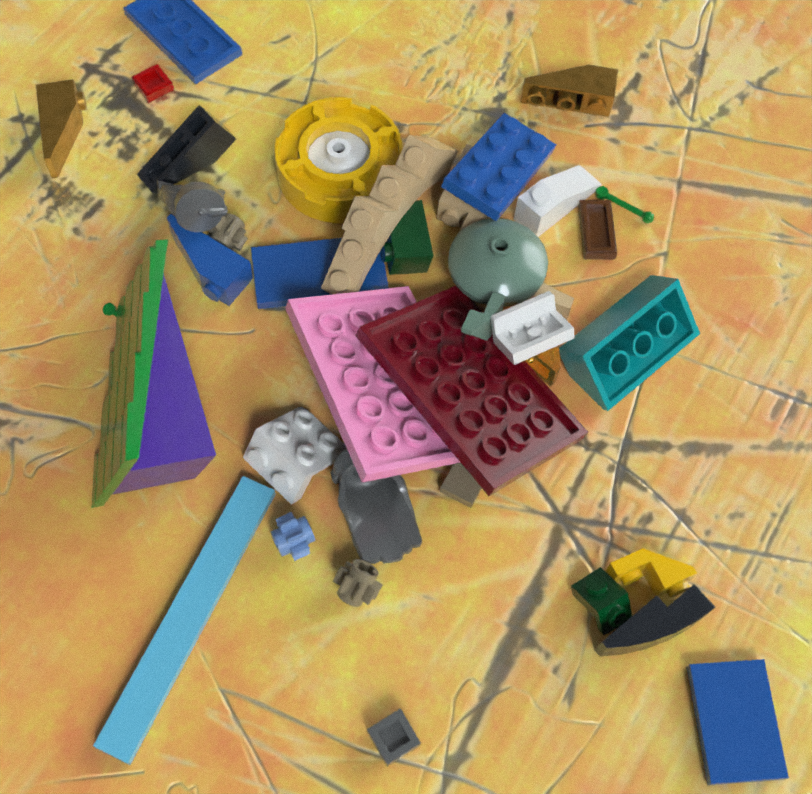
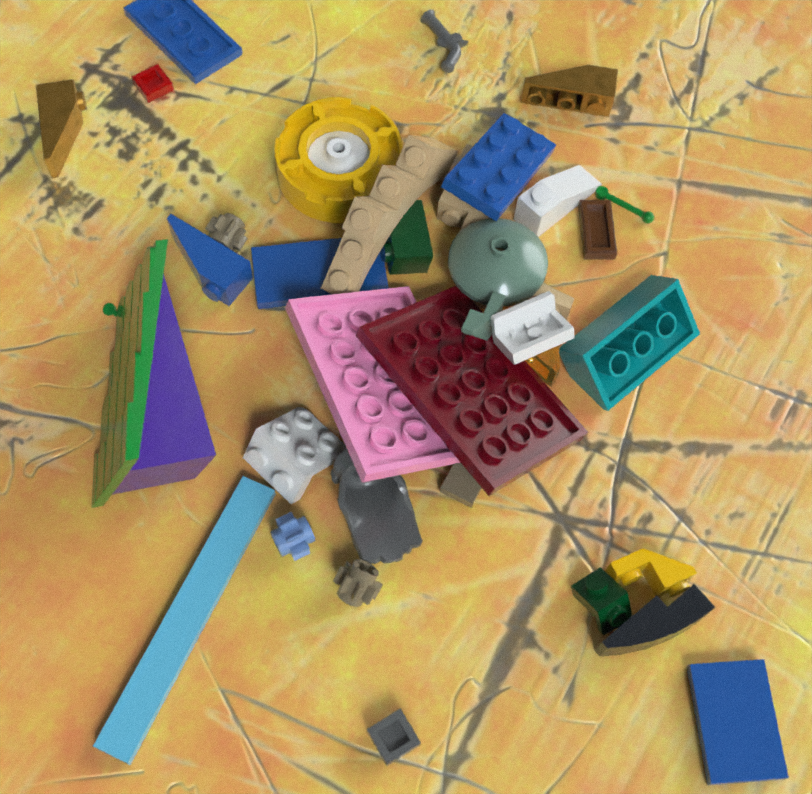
black slope [137,105,236,195] -> none
dark grey hair [157,181,228,232] -> none
none -> dark grey piece [421,9,468,73]

